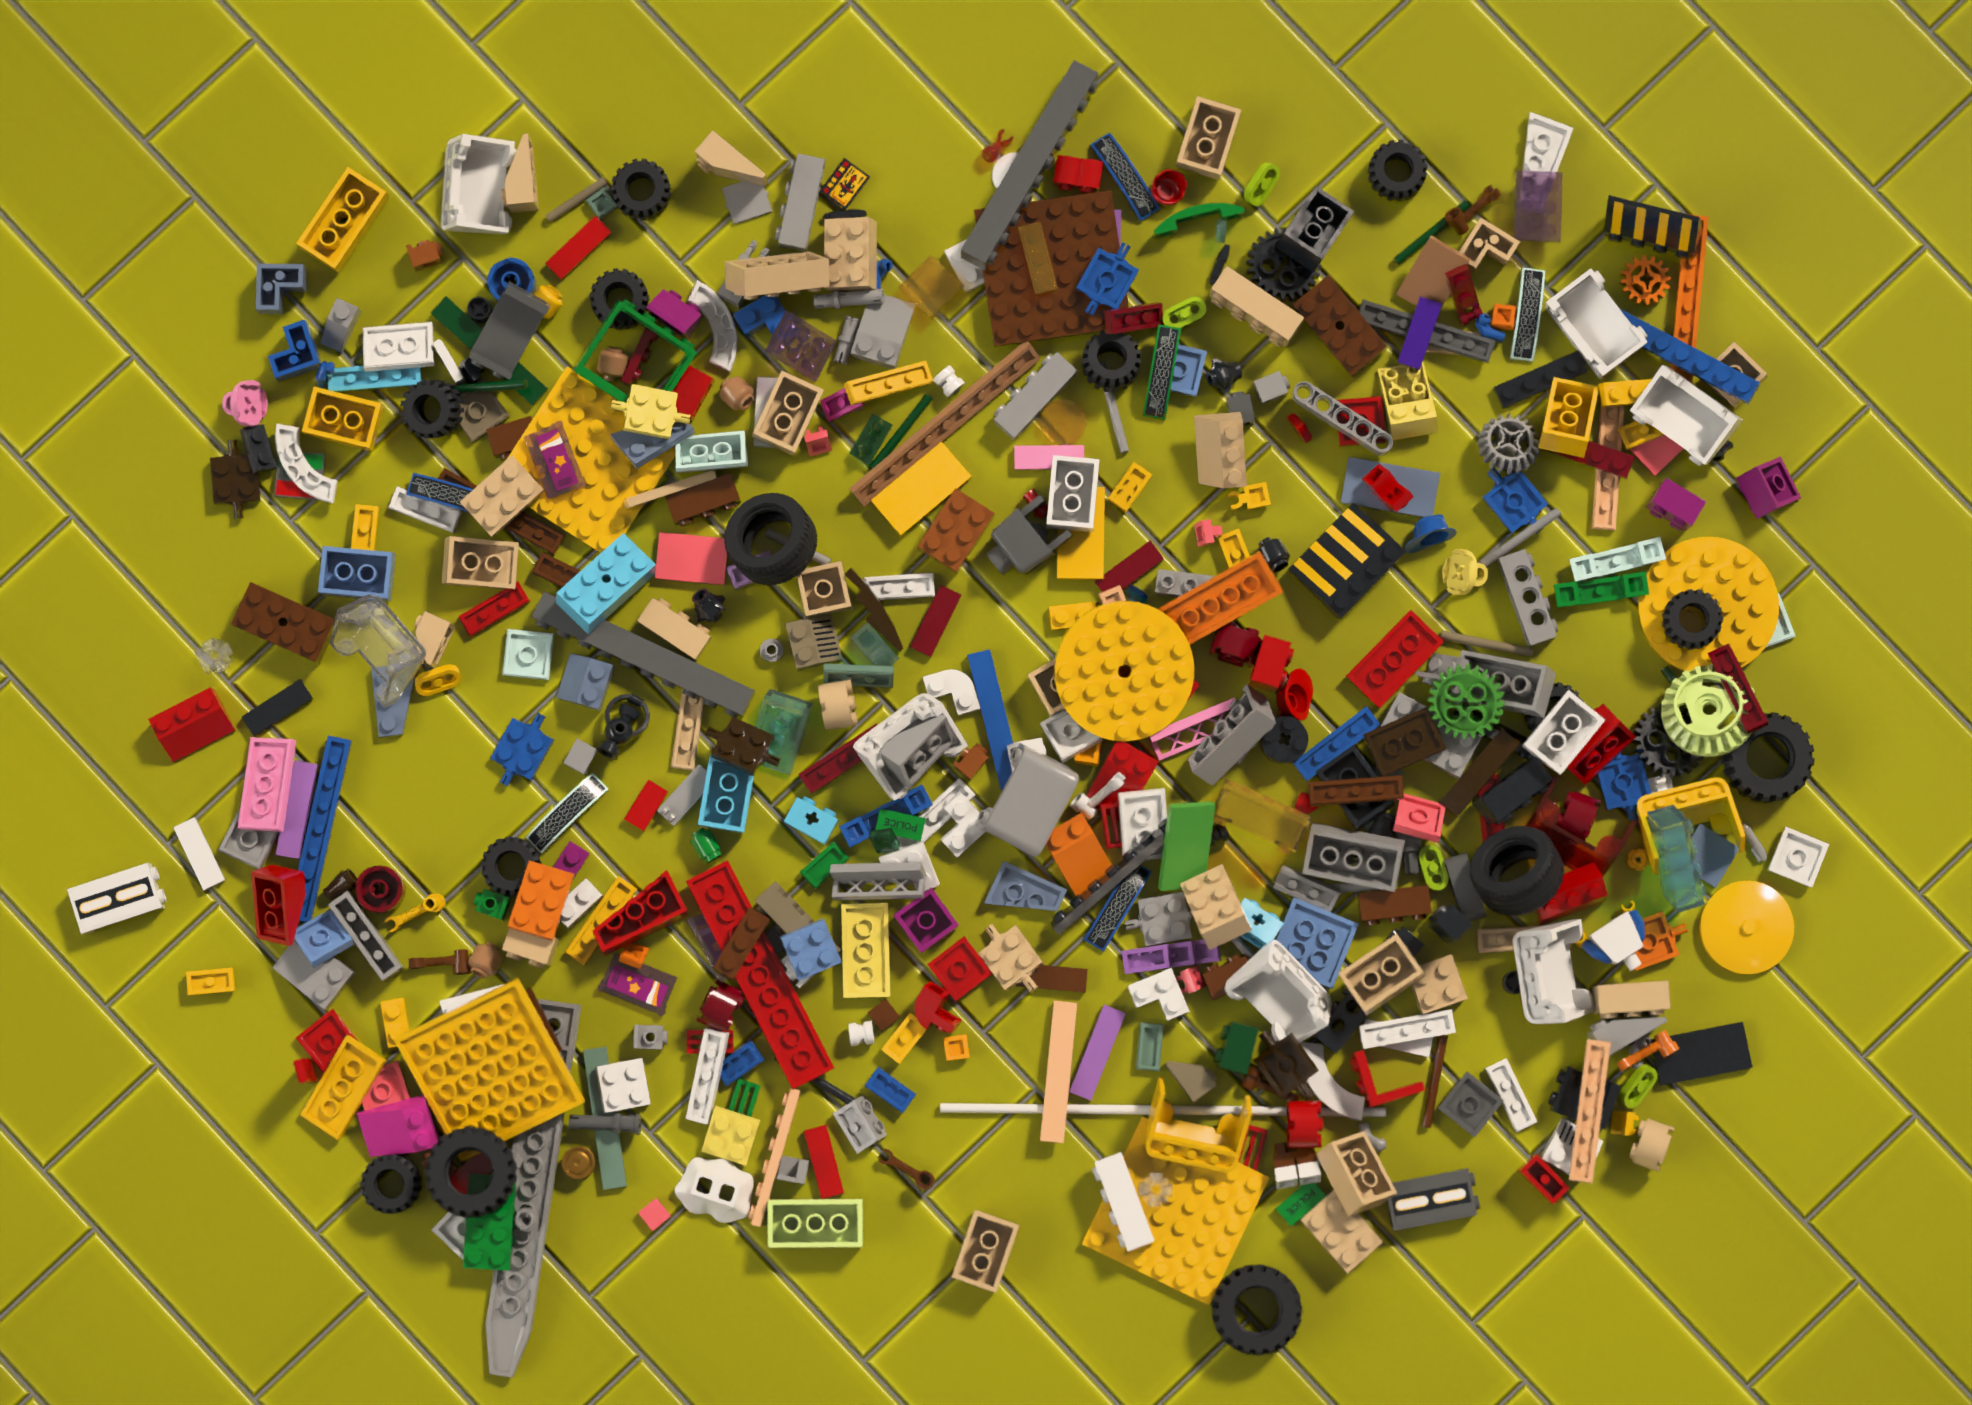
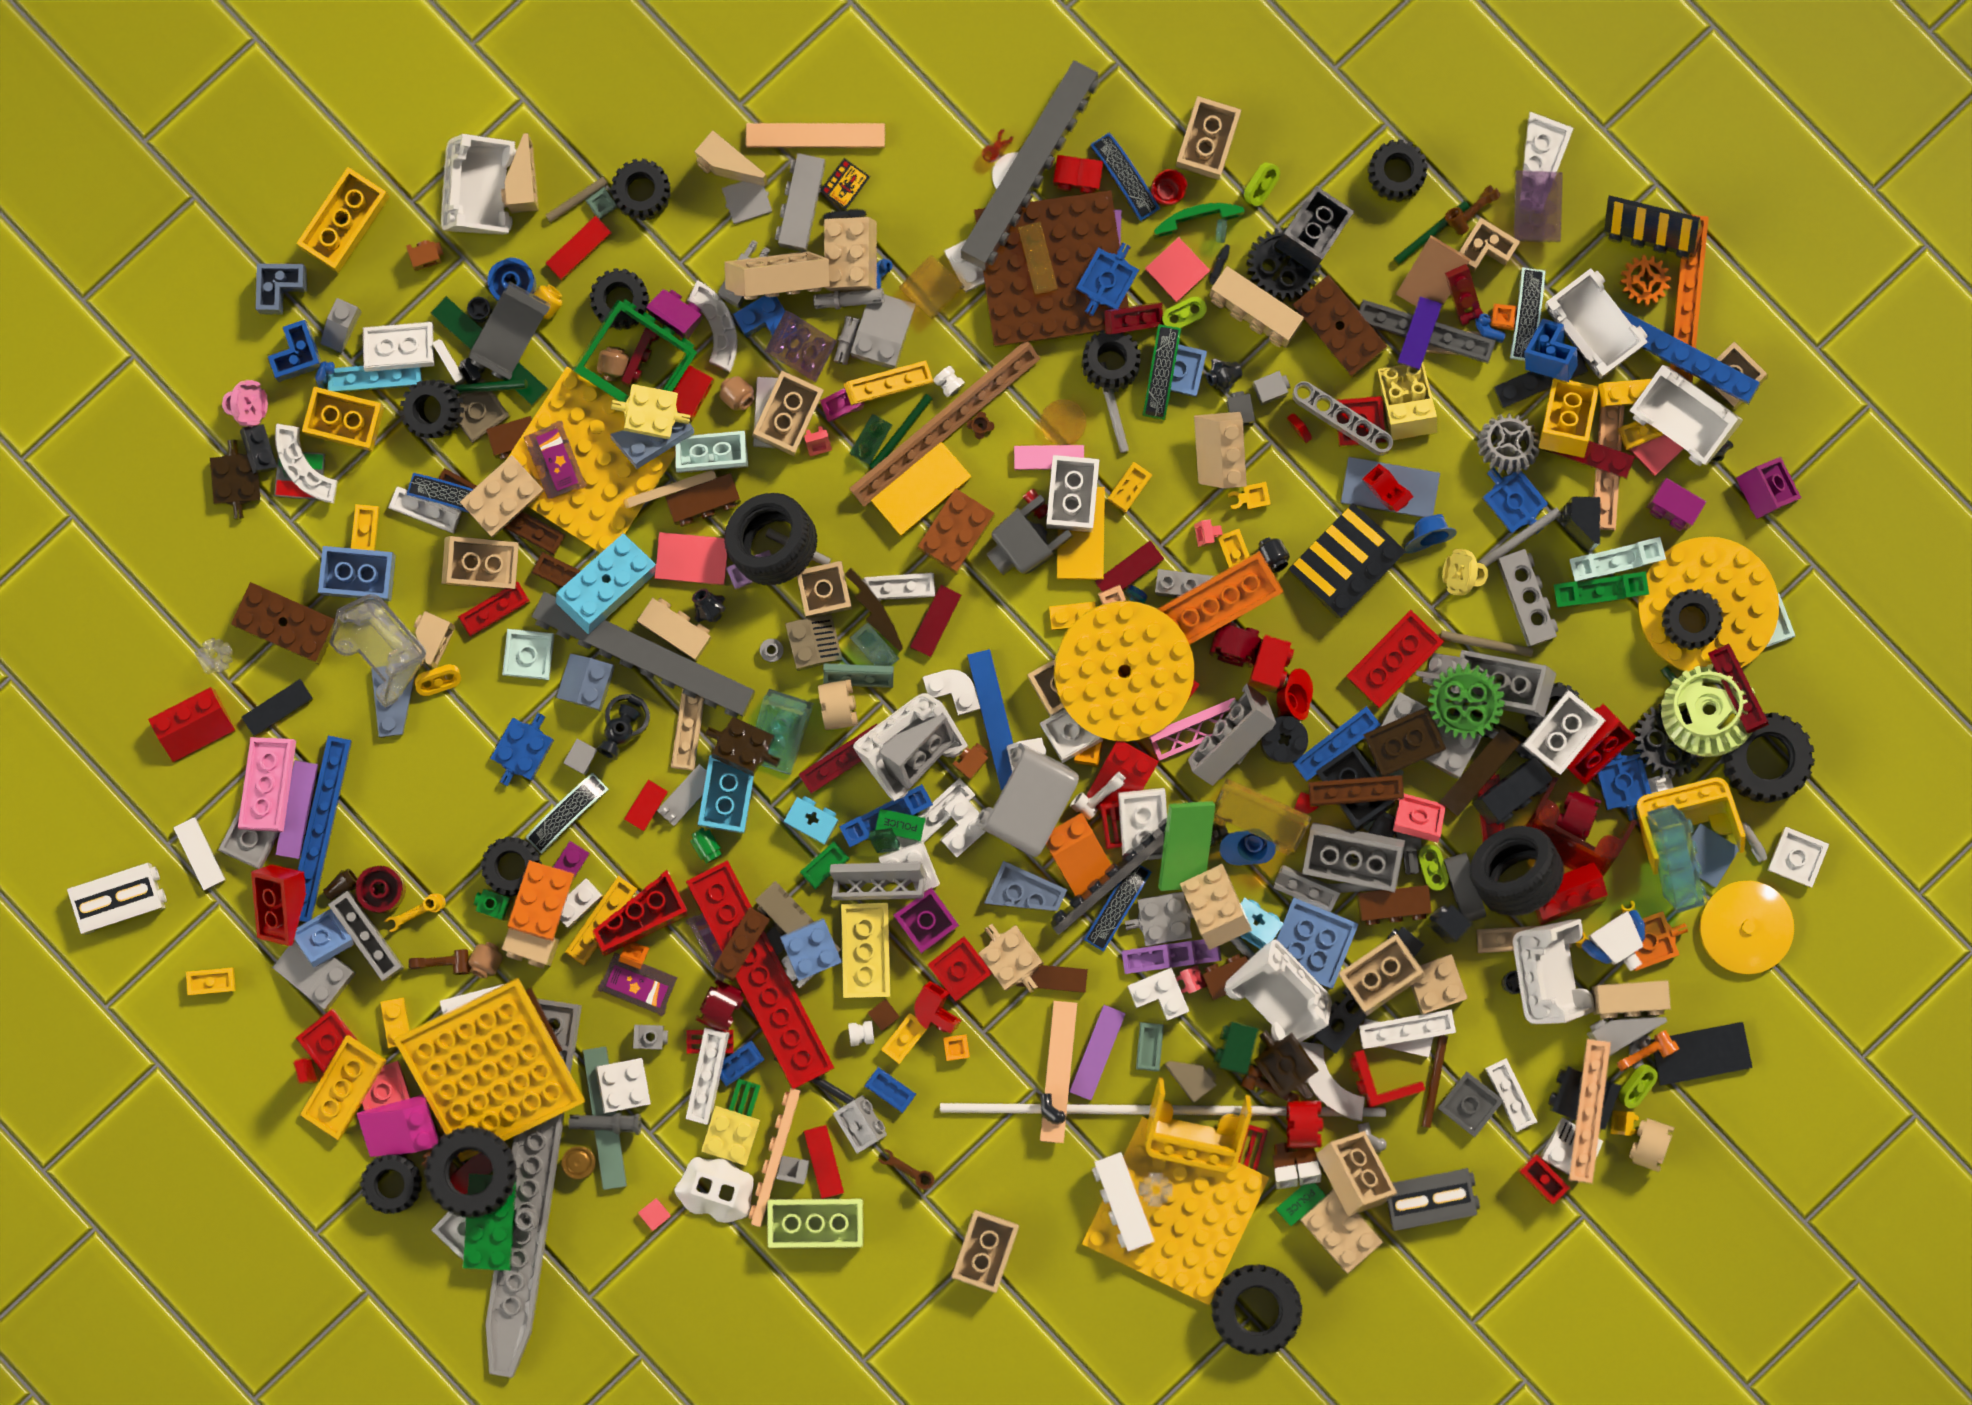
light grey brick [994,352,1077,441] -> none
yellow plate [1627,848,1649,871] -> none
none -> light nougat tile [746,123,885,148]
none -> reddish brown plate [967,412,994,439]
none -> black arm [1040,1093,1066,1125]
none -> coral tile [1145,237,1210,303]
none -> blue piece [1220,827,1276,865]
none -> blue brick [1525,318,1578,382]
none -> black slope [1560,497,1600,552]

